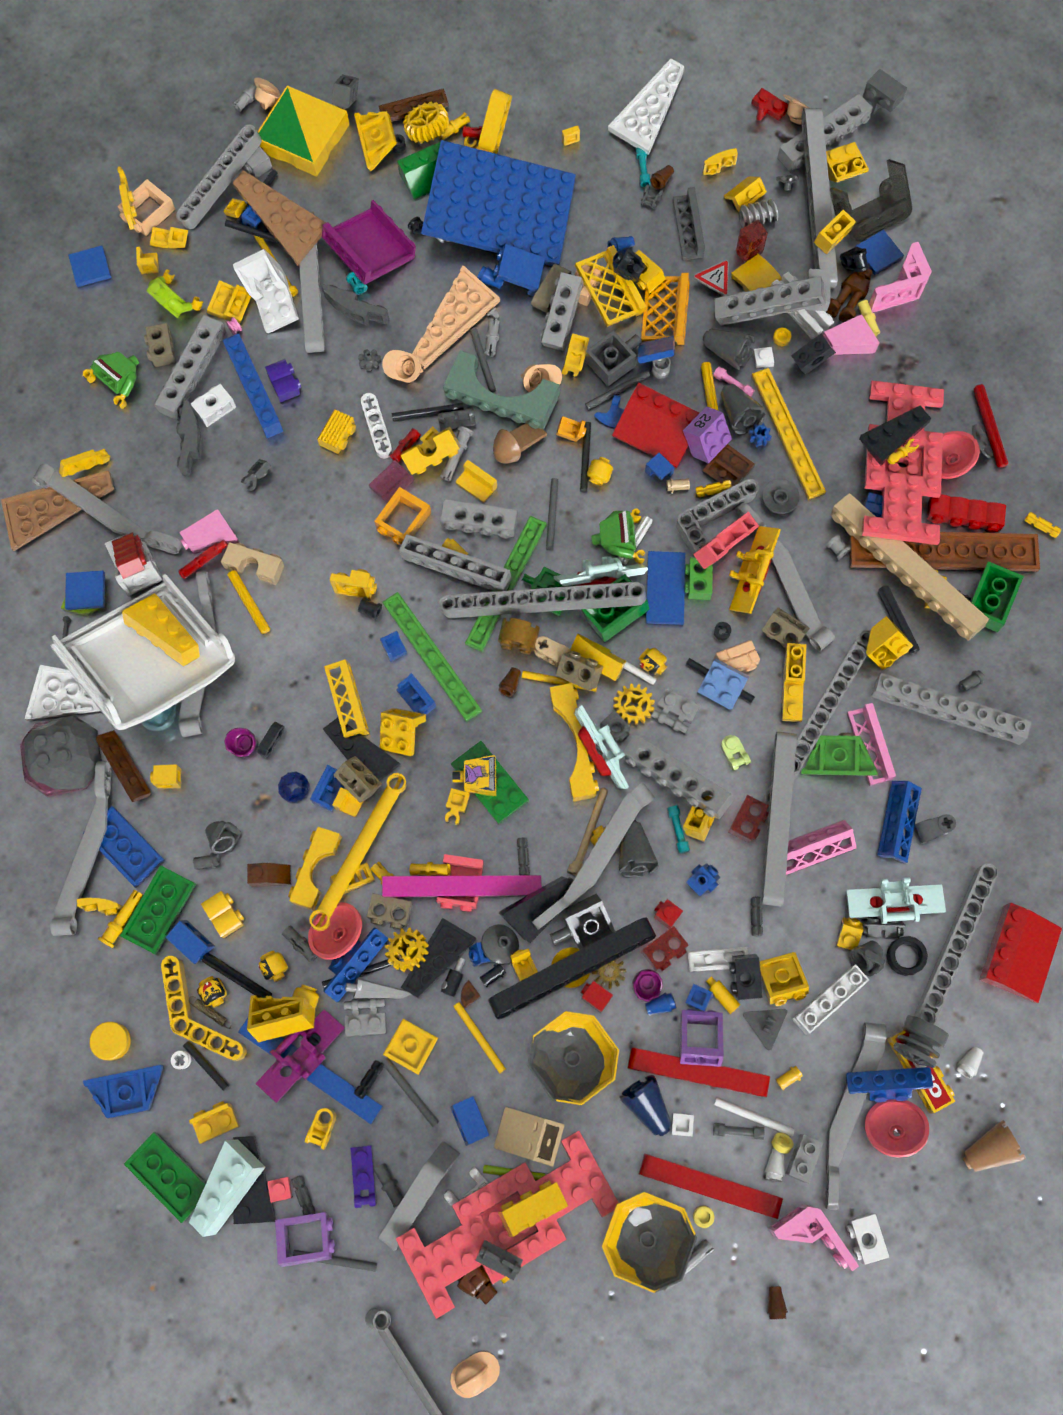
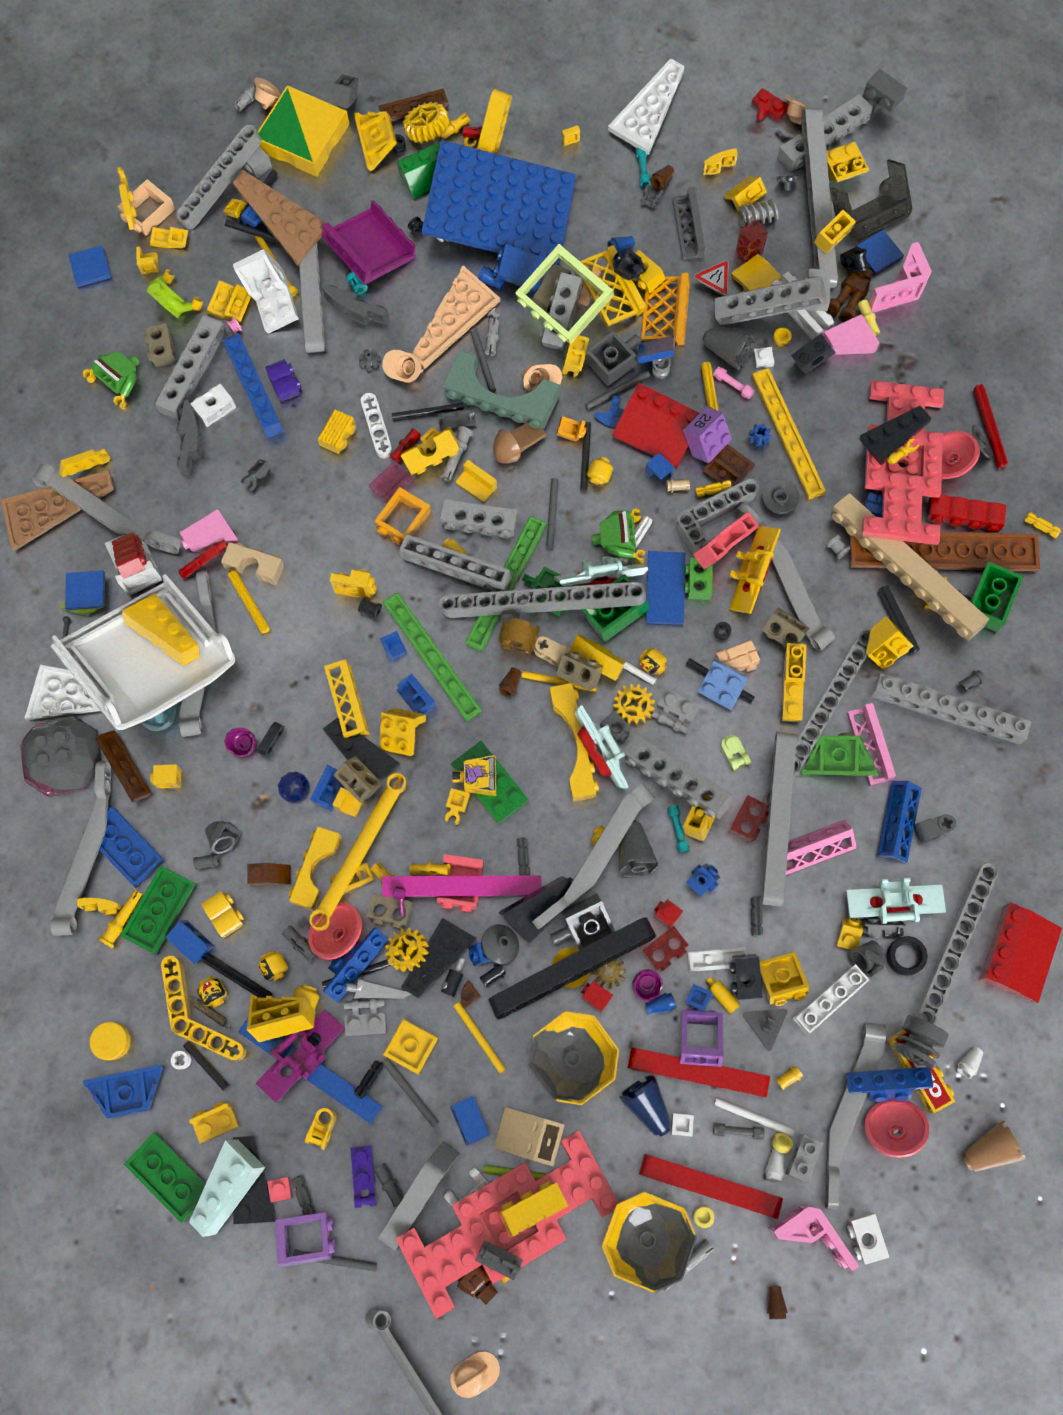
yellow bracket [510,948,538,982] -> none
tan piece [567,788,608,876] -> none
dark grey cone [720,384,766,434] -> none
none -> magenta hand [393,886,406,915]
none -> yellowish green window [515,244,614,345]

